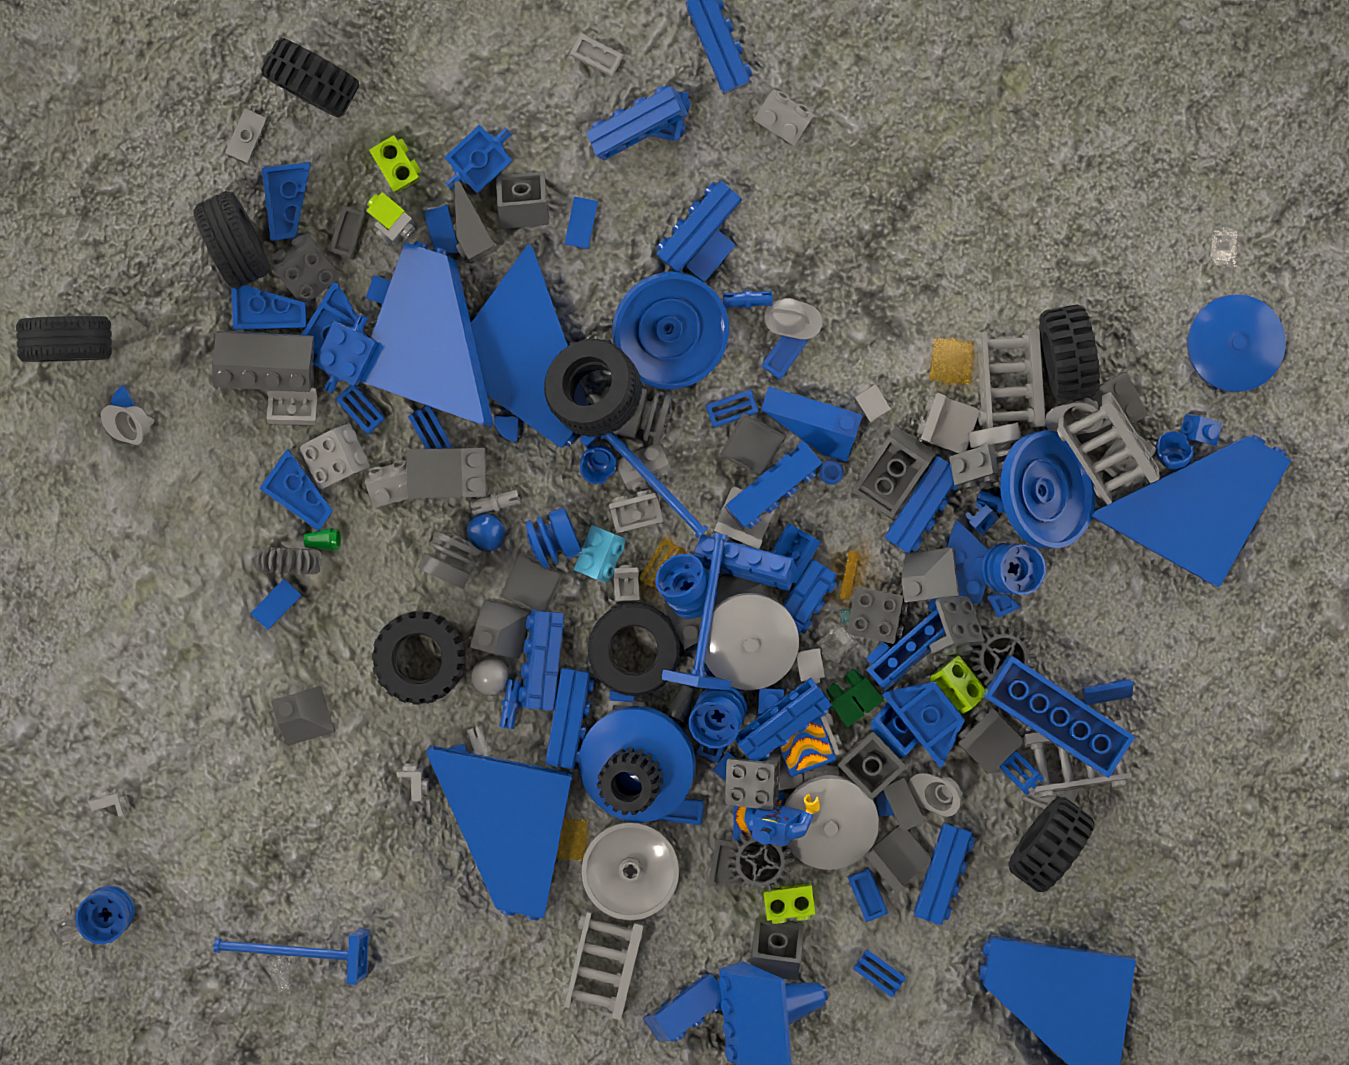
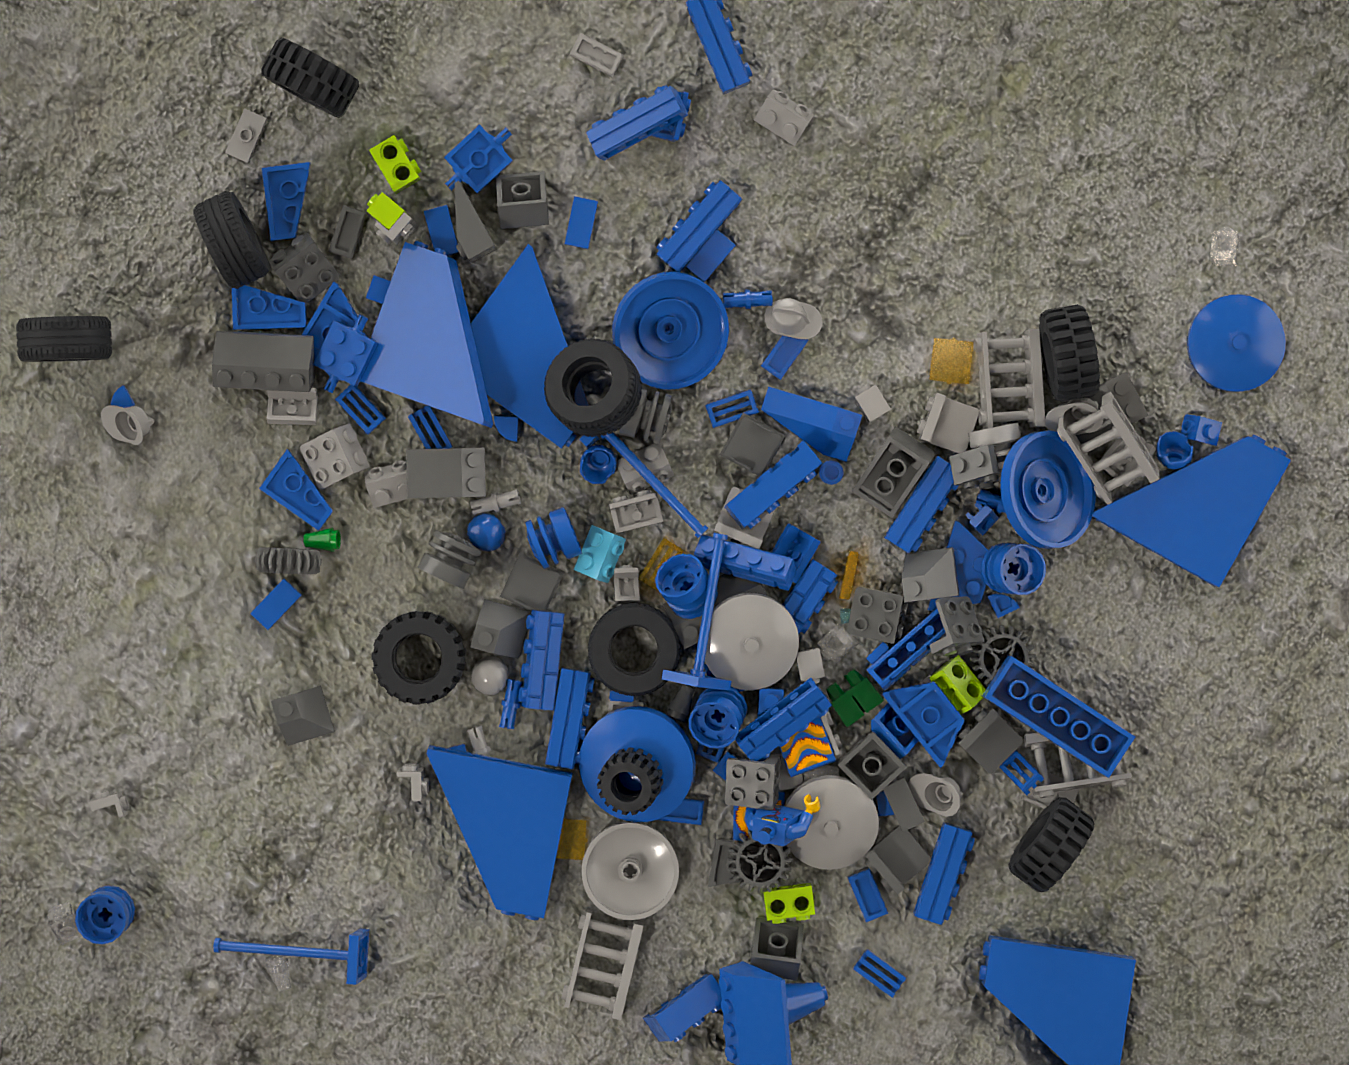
blue slope [1081,679,1133,705] -> none

